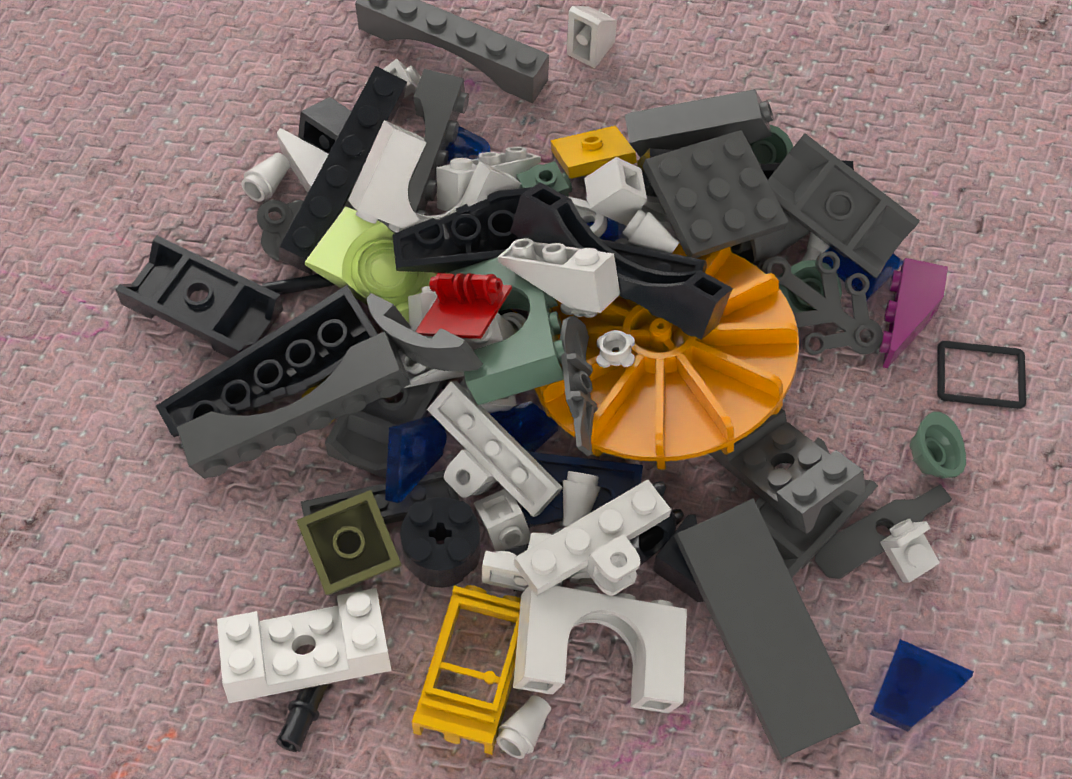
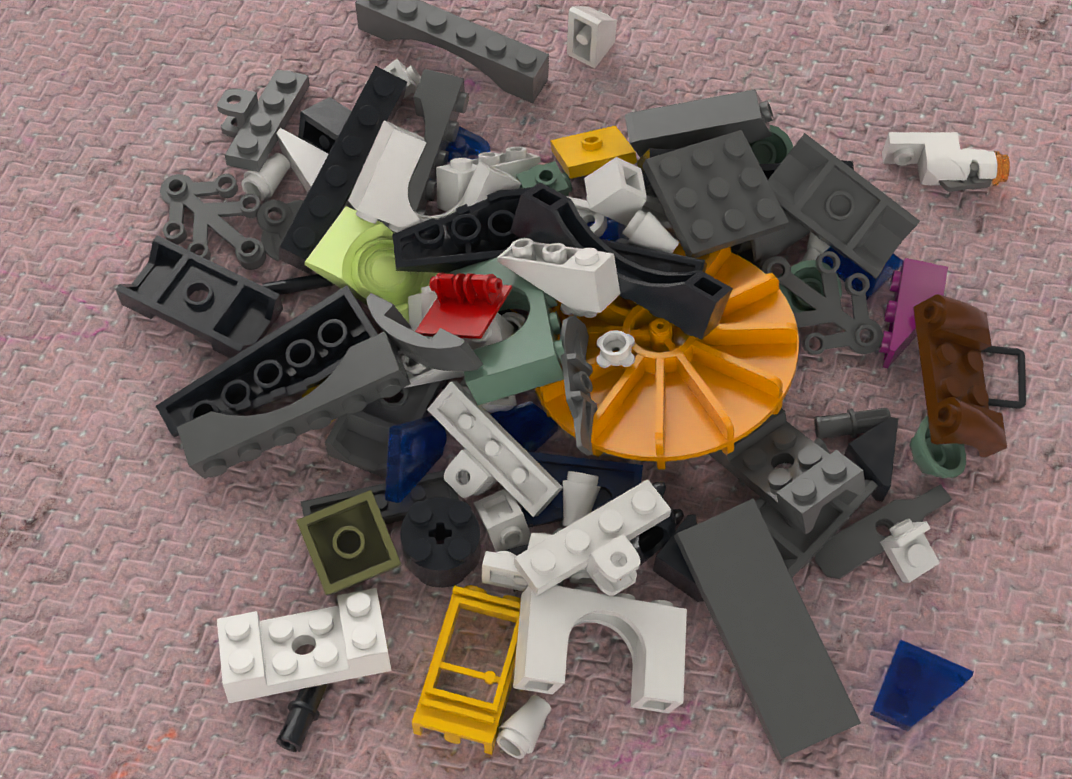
none -> dark grey plant [160,174,266,270]
none -> dark grey plate [217,69,310,172]
none -> dark grey axle [814,408,891,439]
none -> black slope [844,417,899,502]
none -> white plate [882,132,1010,192]
none -> reddish brown piece [913,294,1007,458]

